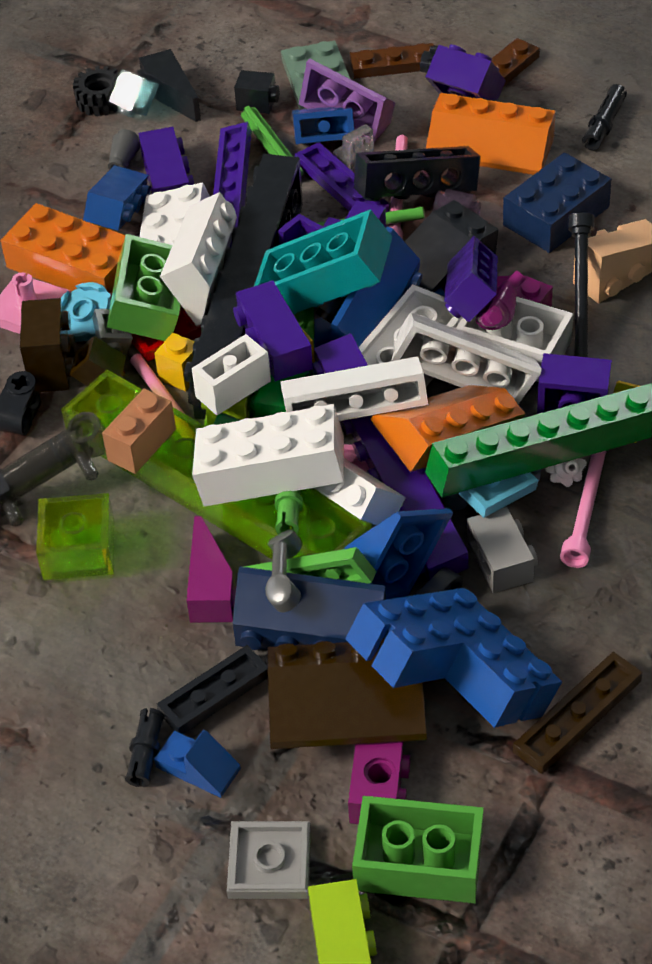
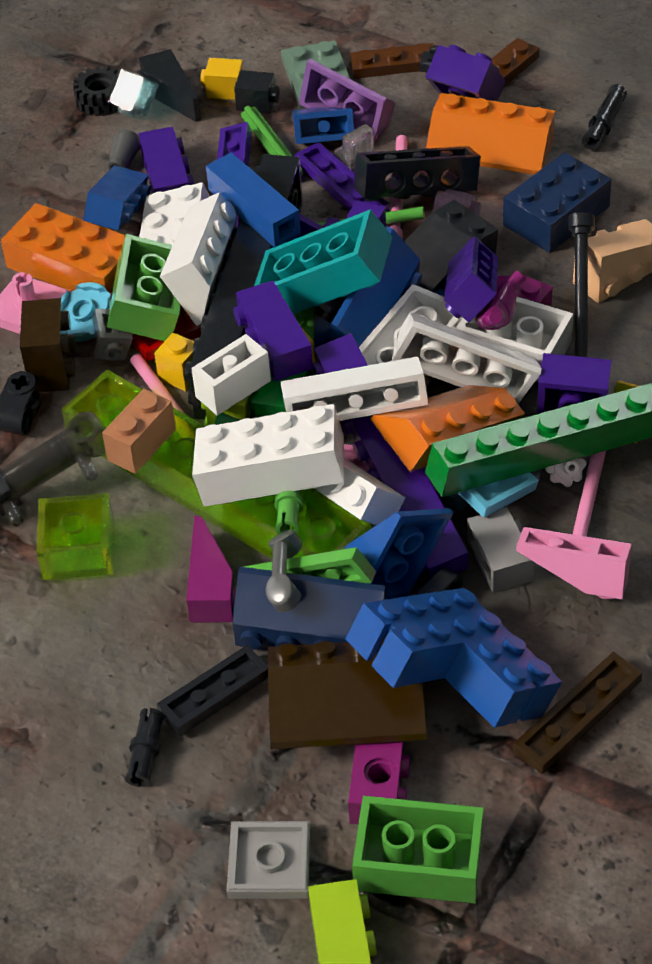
dark brown brick [70,336,126,395] -> none
blue slope [154,730,241,798] -> none
none -> yellow brick [201,58,244,100]
none -> blue brick [206,152,301,247]
none -> bright pink slope [516,527,632,599]

